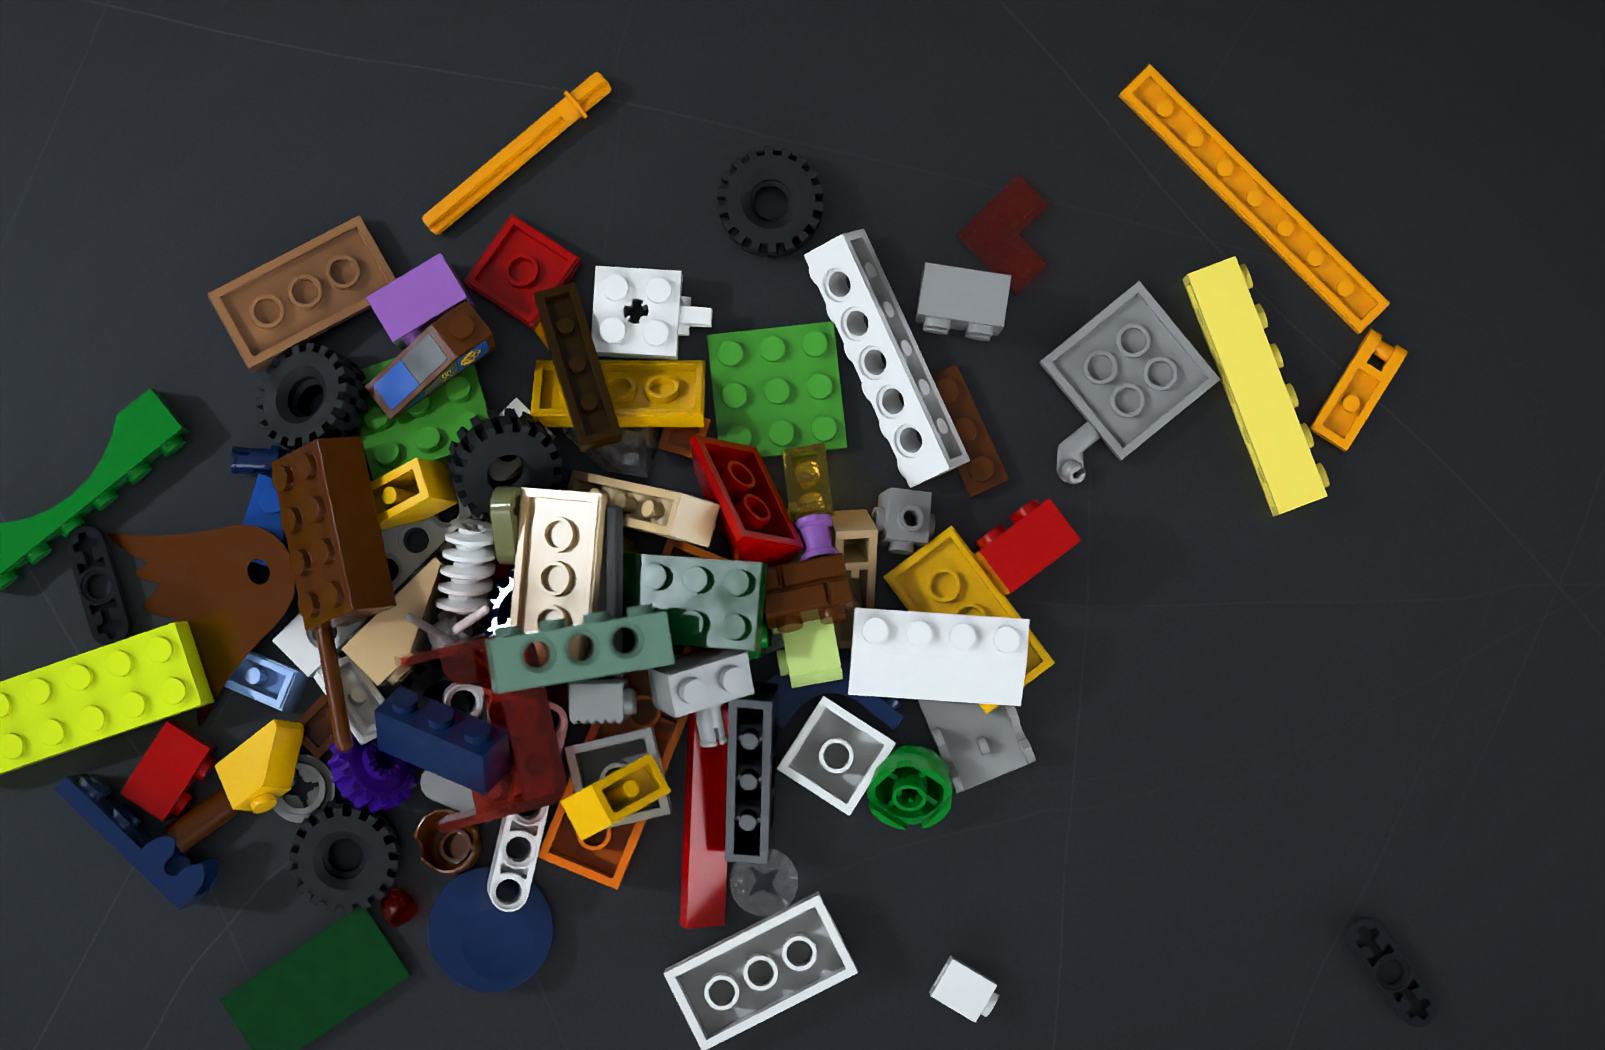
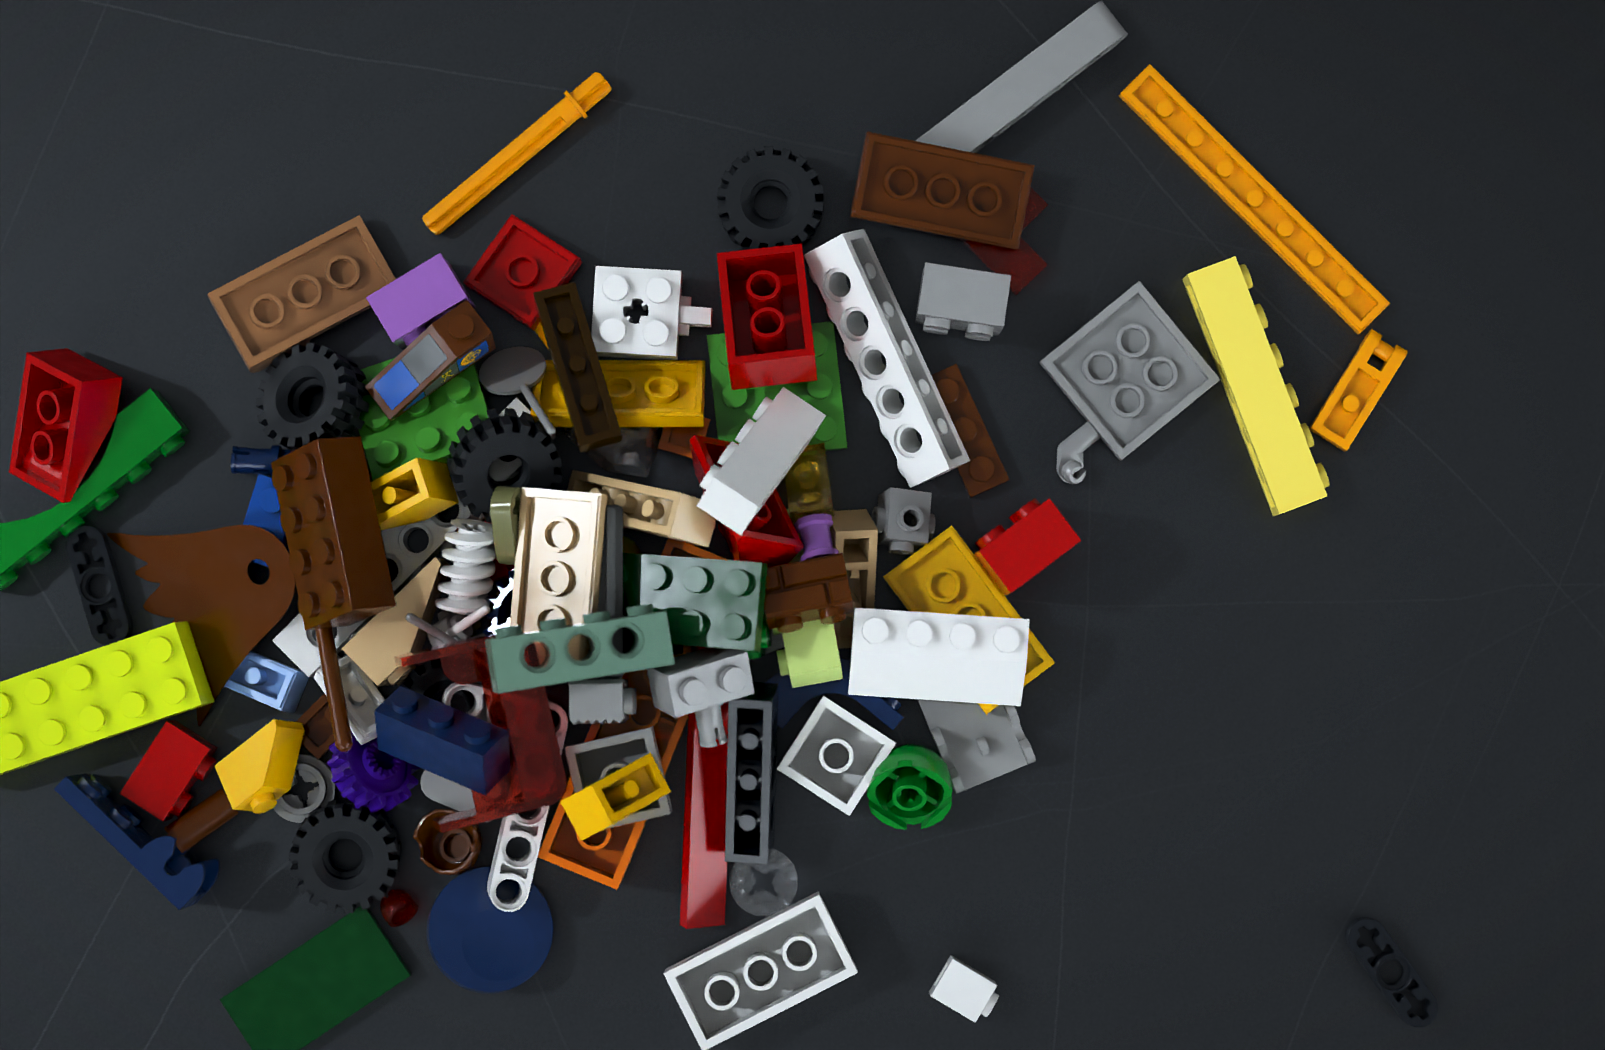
none -> red slope [9,348,123,503]
none -> light grey piece [479,346,556,435]
none -> white brick [697,387,826,535]
none -> red brick [717,243,817,390]
none -> reddish brown tile [850,132,1035,250]
none -> light grey beam [915,0,1128,153]

